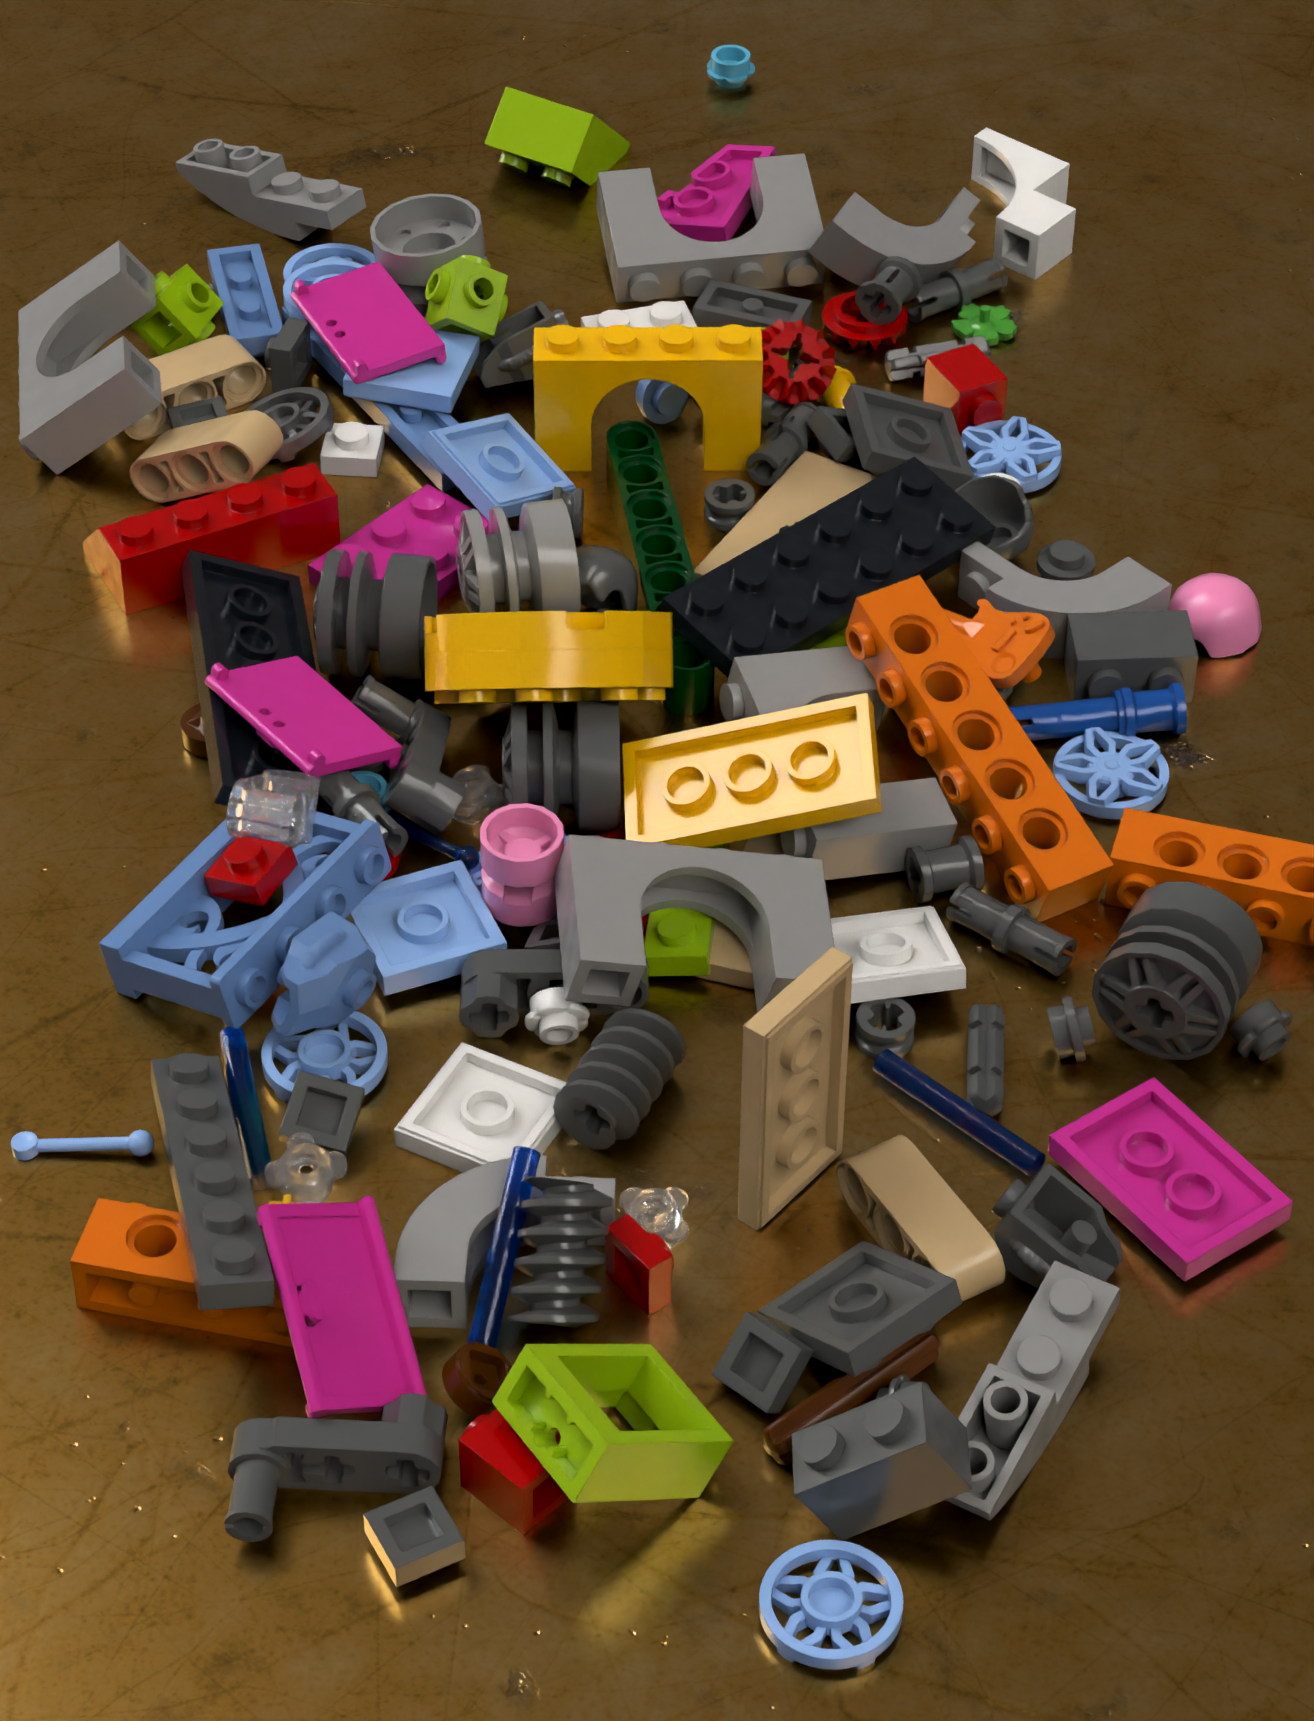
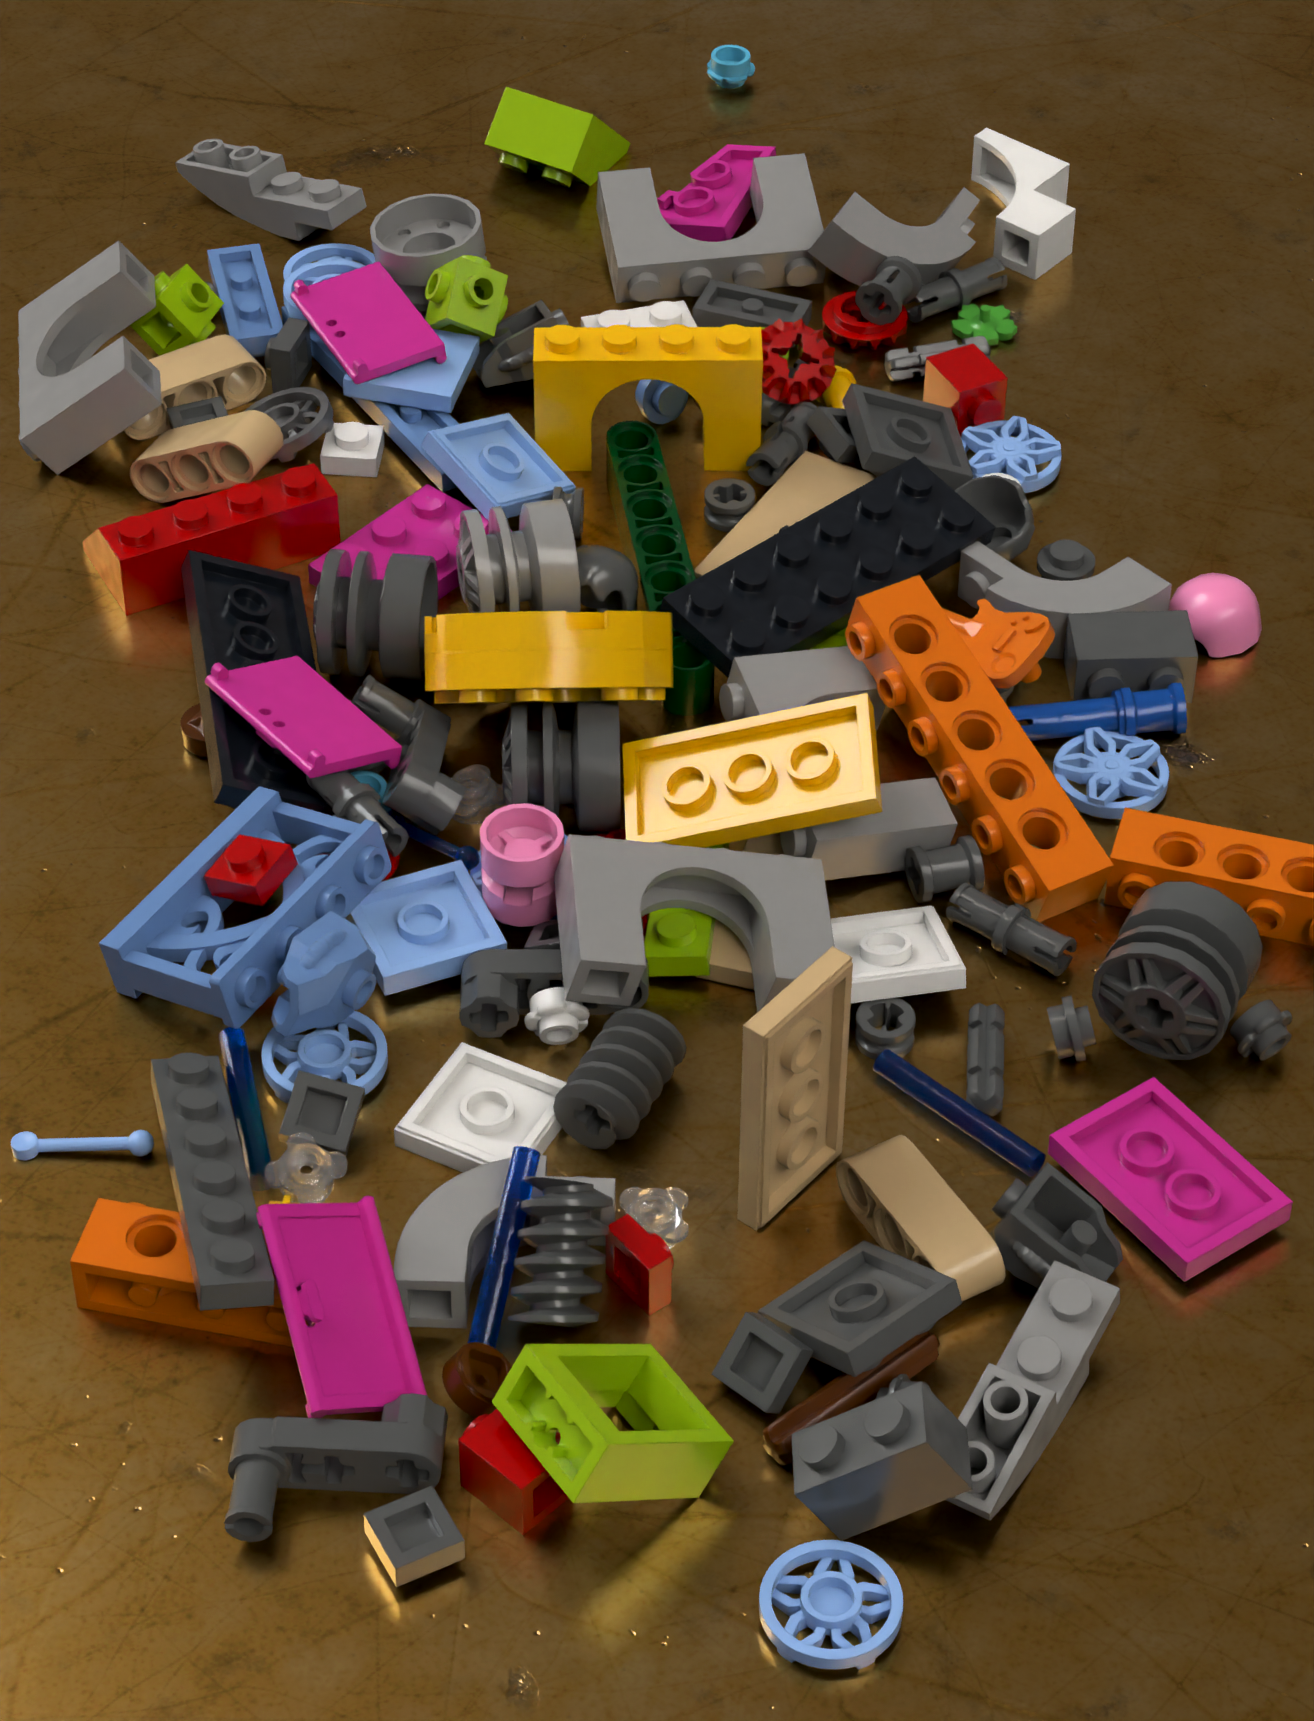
clear piece [226,770,321,848] -> none

